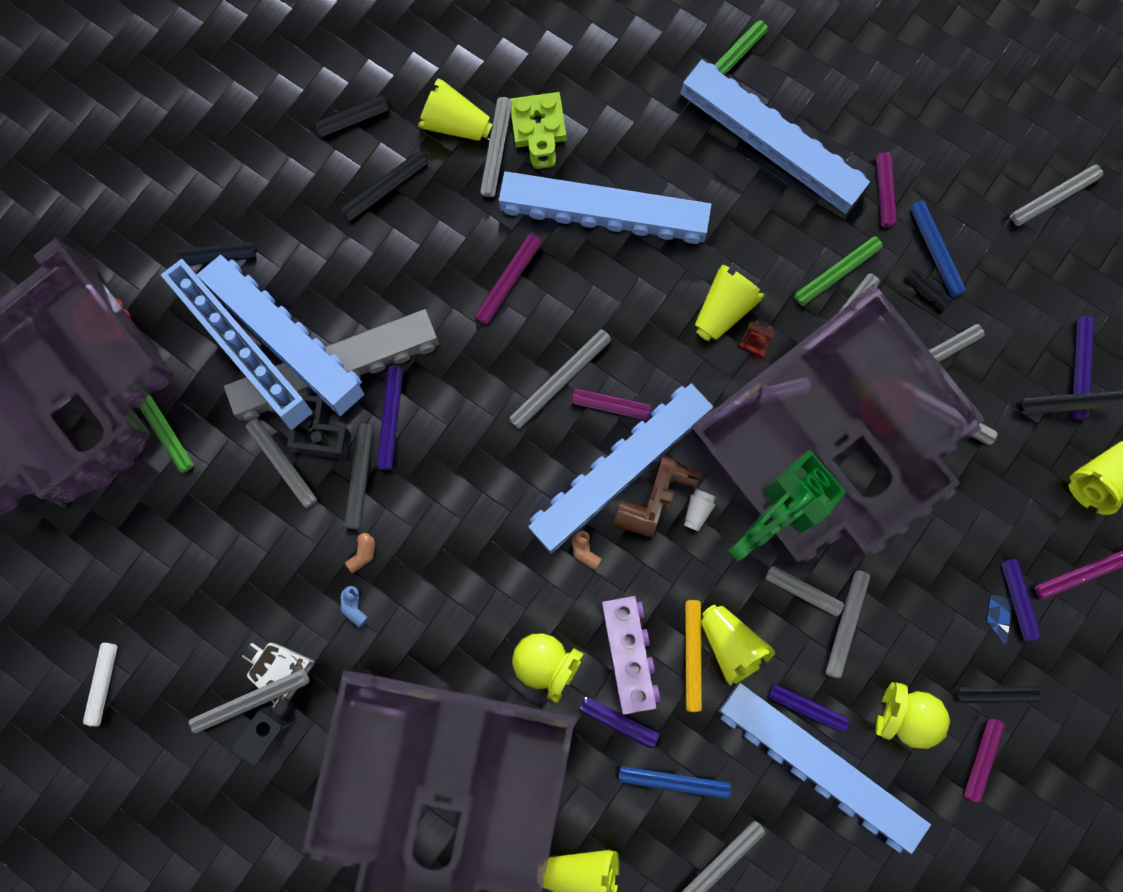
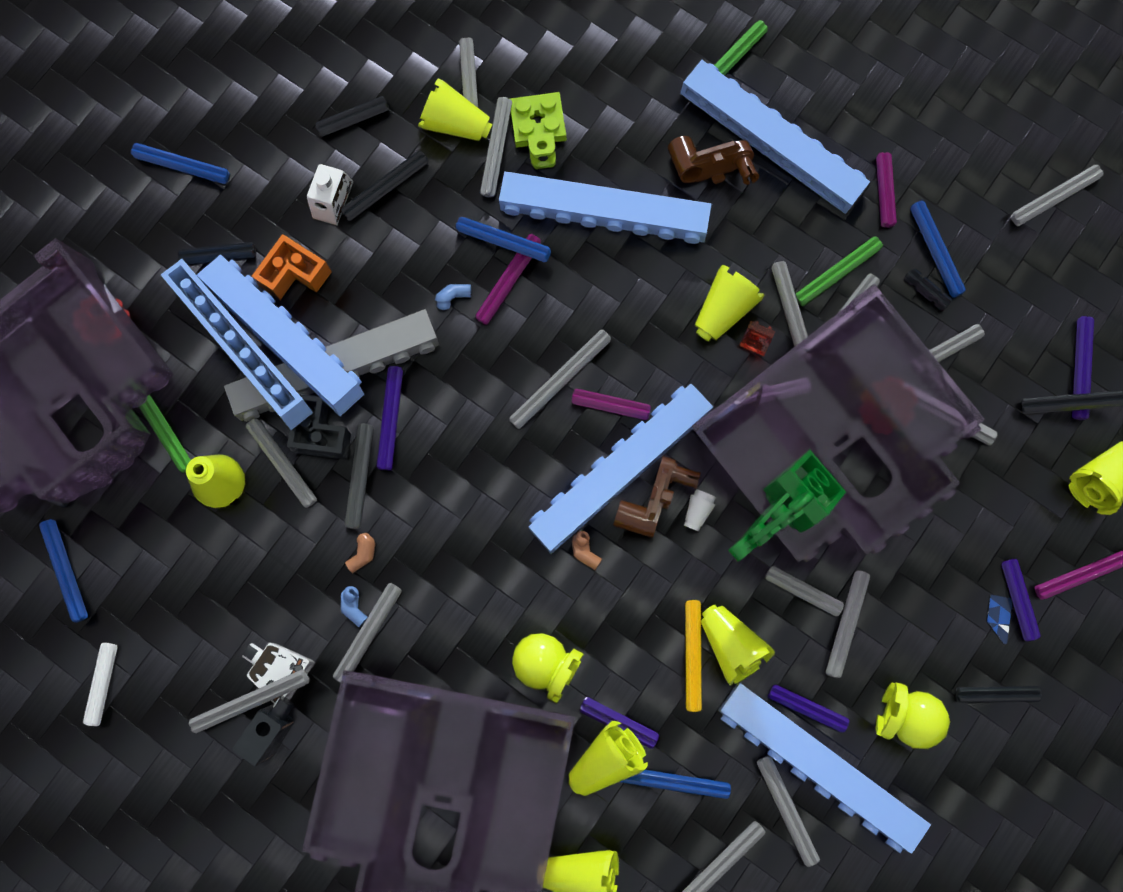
brick [602,596,660,715] -> none
magenta axle [964,719,1005,803] -> none
none -> blue axle [39,519,88,622]
none -> blue axle [131,143,230,184]
none -> neon yellow cone [186,455,245,508]
none -> orange brick [251,234,332,300]
none -> white torso [307,164,353,225]
none -> light grey axle [333,583,401,684]
none -> medium blue arm [435,284,471,310]
none -> blue axle [456,217,551,262]
none -> light grey axle [459,37,478,107]
none -> neon yellow cone [569,721,648,796]
none -> reddish brown piece [668,136,759,185]
none -> light grey axle [757,756,820,867]
none -> light grey axle [771,261,813,362]

